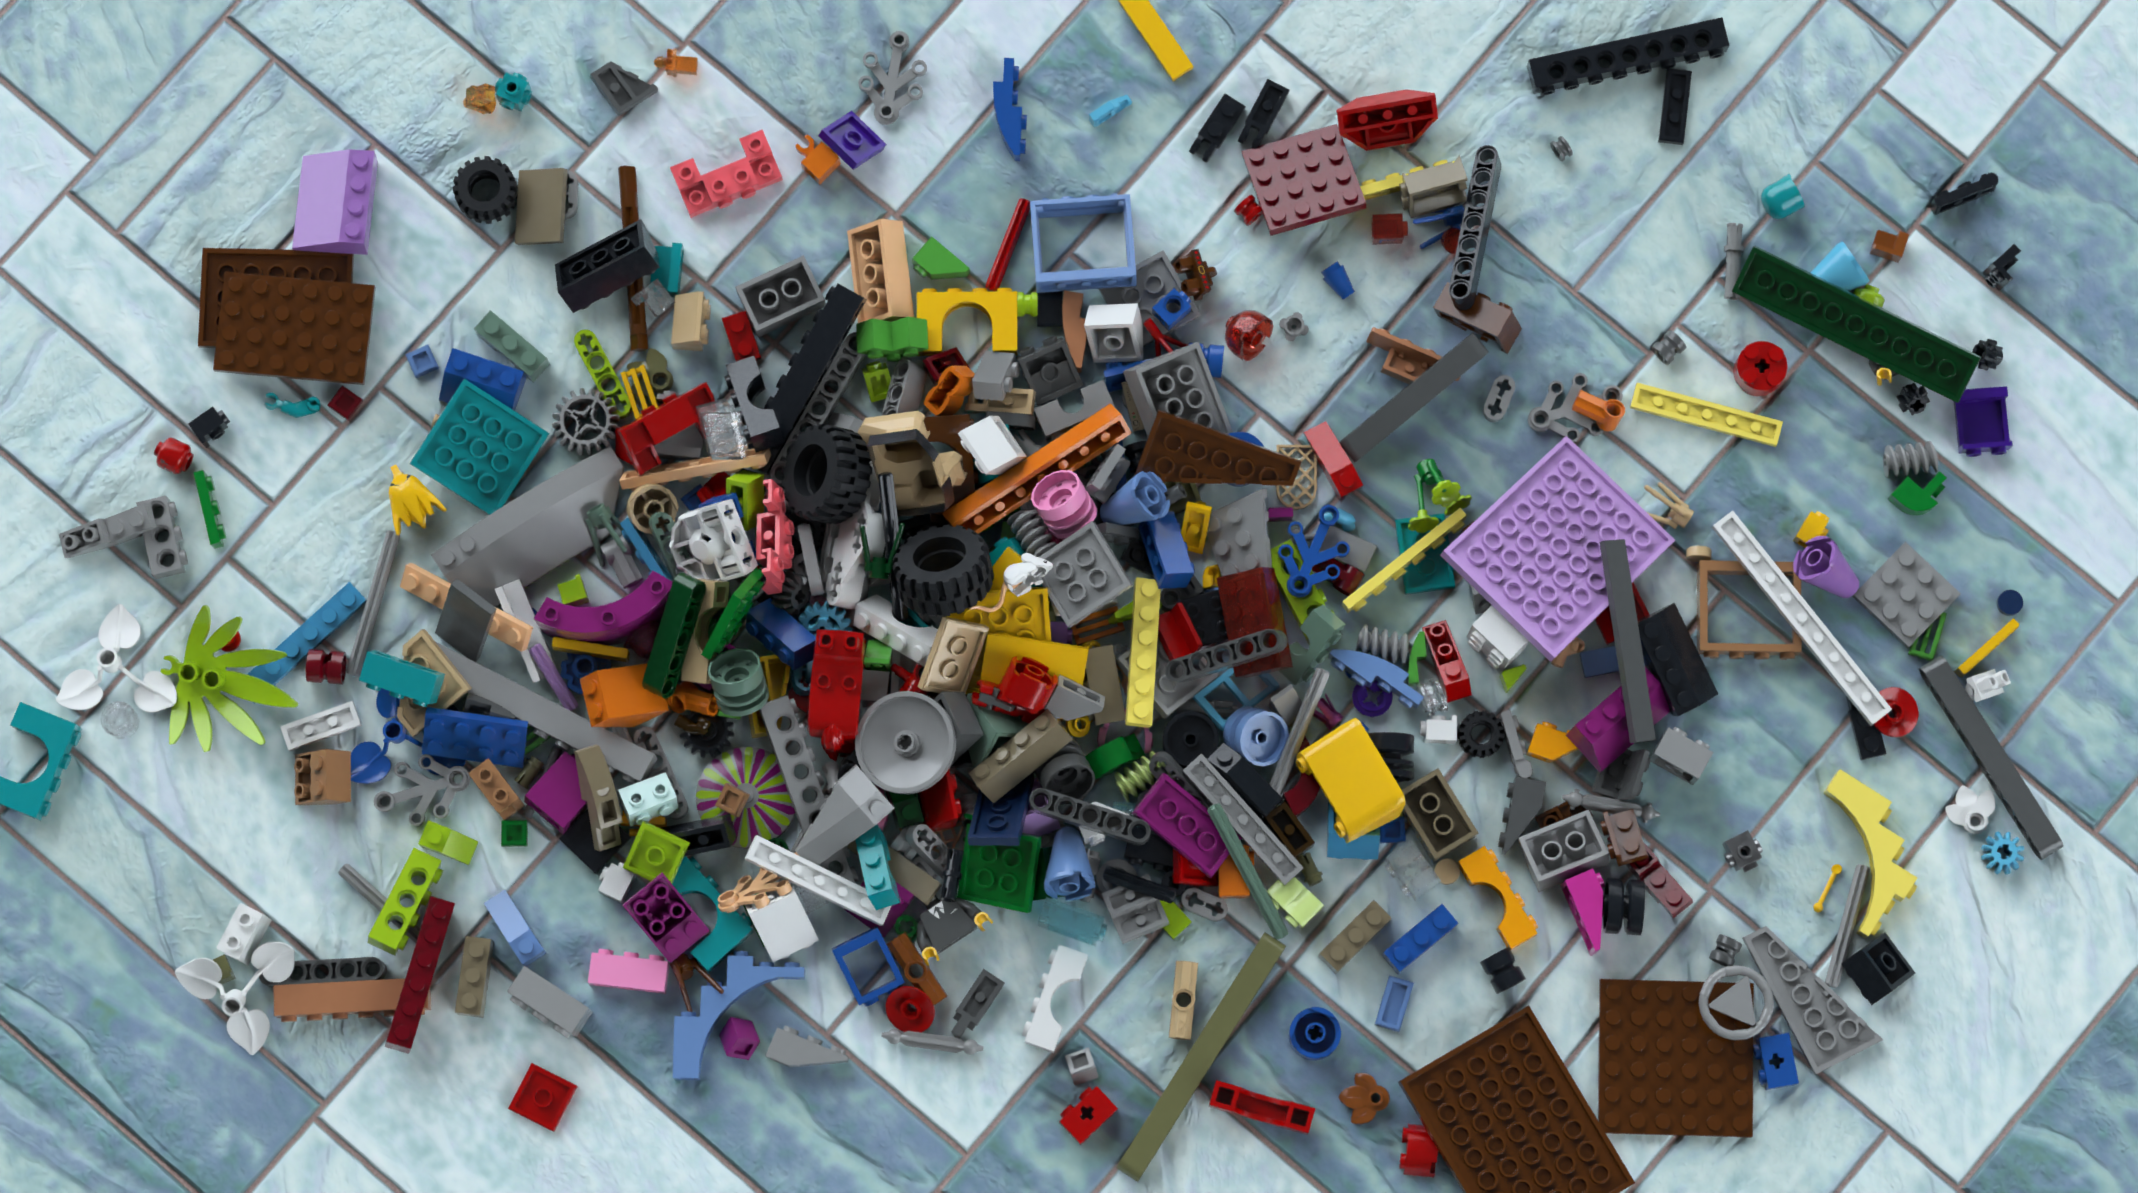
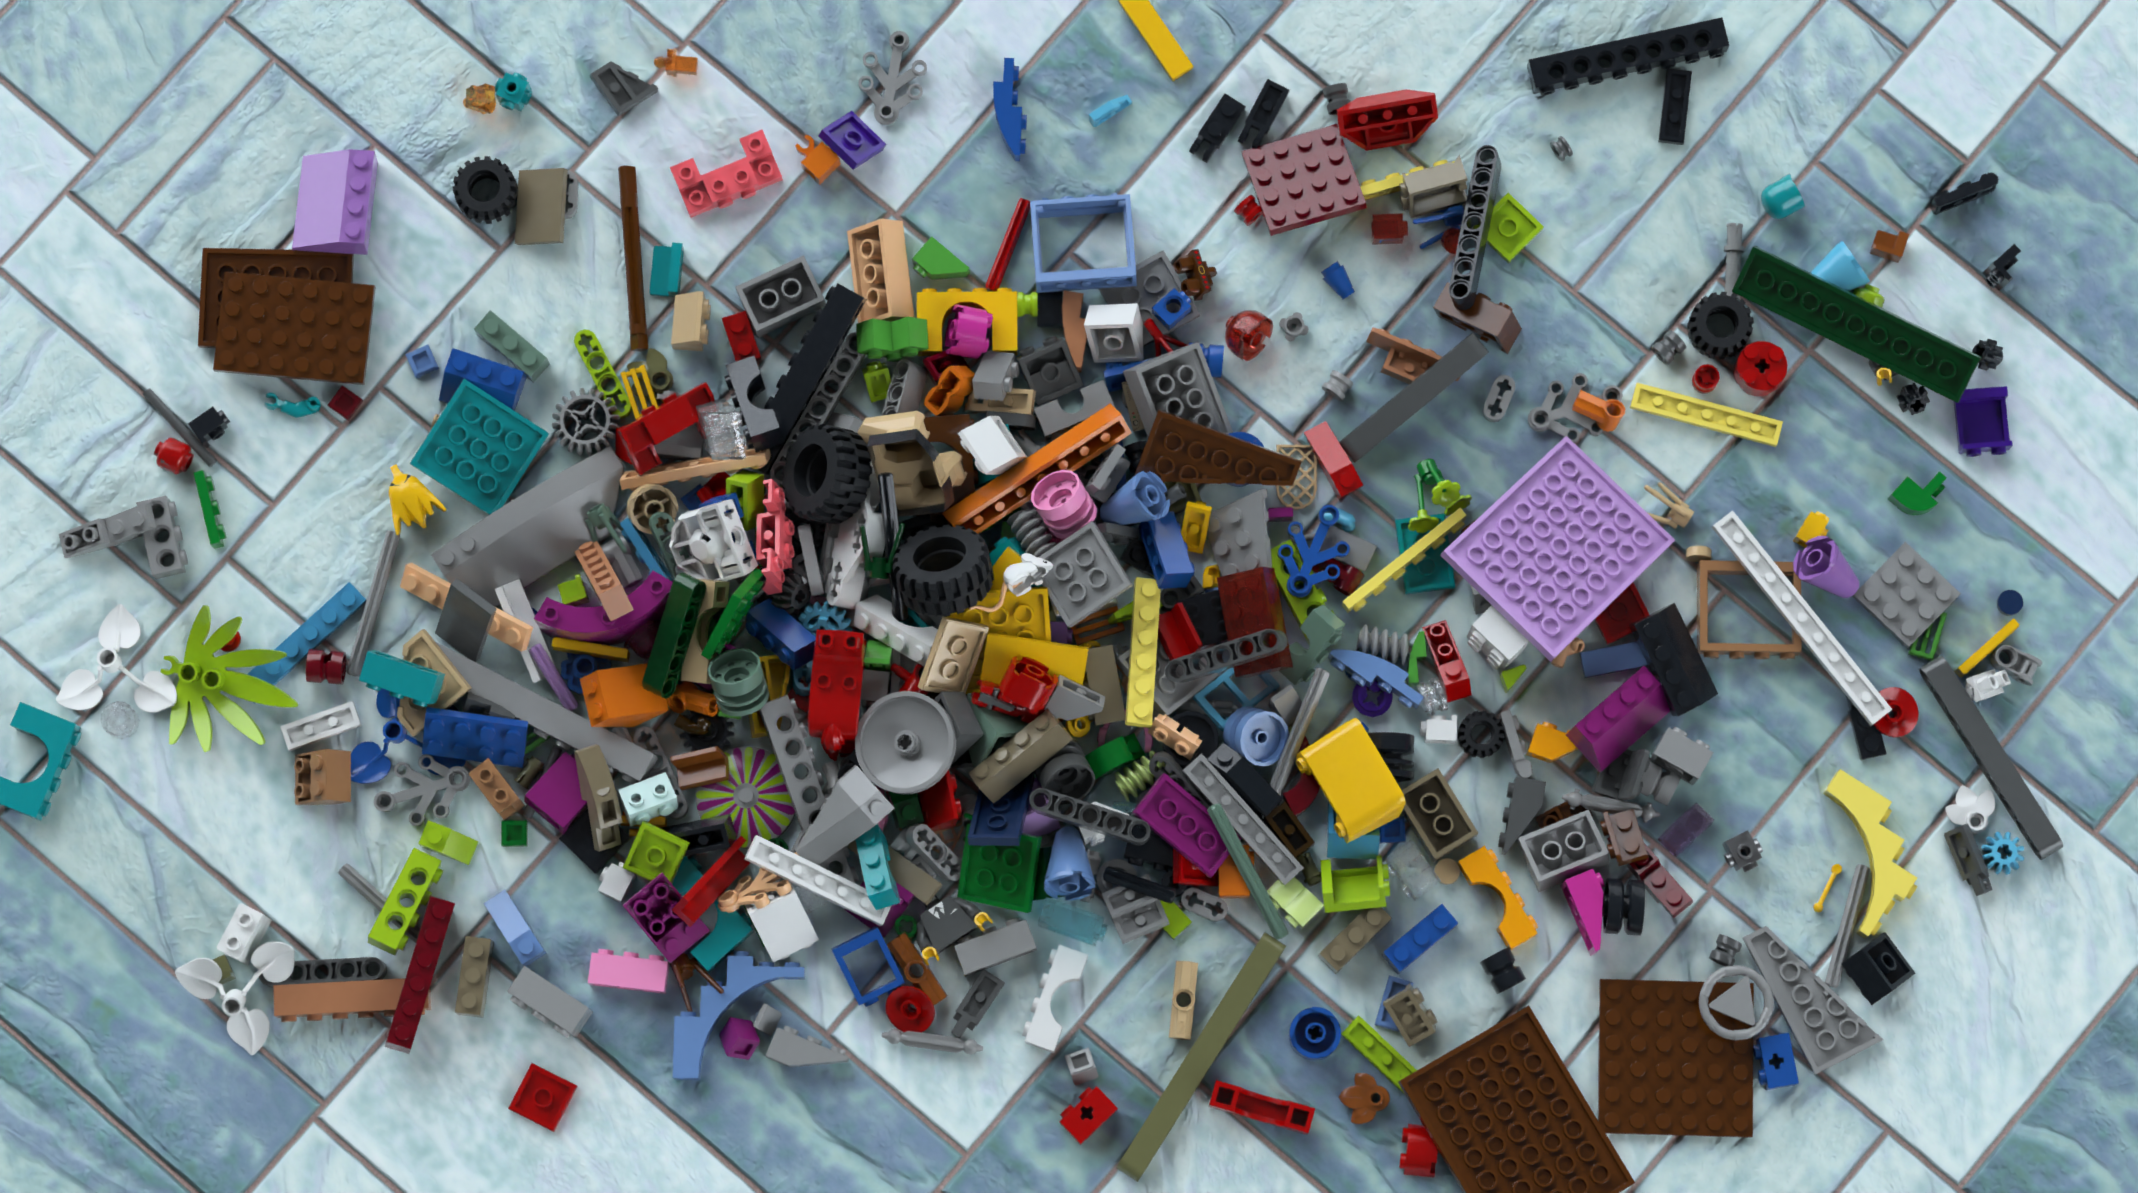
black slope [555,219,660,313] -> none
clear panel [631,279,675,317] -> none
medium nougat tile [715,783,750,817] -> none
black pin [940,849,964,902] -> none
flat silver piece [1313,694,1343,731] -> none
dark grey tile [1599,539,1656,743] -> none
light grey piece [1883,441,1938,478] -> none
none -> dark grey bar [143,388,217,467]
none -> nougat brick [575,541,634,621]
none -> dark orange panel [670,746,730,790]
none -> red fence [672,836,751,927]
none -> light grey slope [753,1003,782,1035]
none -> dark pink brick [945,304,993,359]
none -> light grey brick [954,917,1037,977]
none -> light nougat hinge [1147,713,1202,760]
none -> lime panel [1320,855,1391,913]
none -> light grey wheel [1322,370,1353,401]
none -> dark grey wheel [1323,83,1351,115]
none -> lime tile [1341,1015,1417,1096]
none -> dark tan bracket [1383,983,1438,1047]
none -> lime plate [1473,193,1544,264]
none -> light grey wheel [1641,761,1681,806]
none -> clear purple slope [1658,803,1714,857]
none -> black tyre [1687,292,1754,359]
none -> red wheel [1692,364,1720,394]
none -> dark grey hinge [1944,823,1992,896]
none -> light grey piece [1990,645,2042,686]

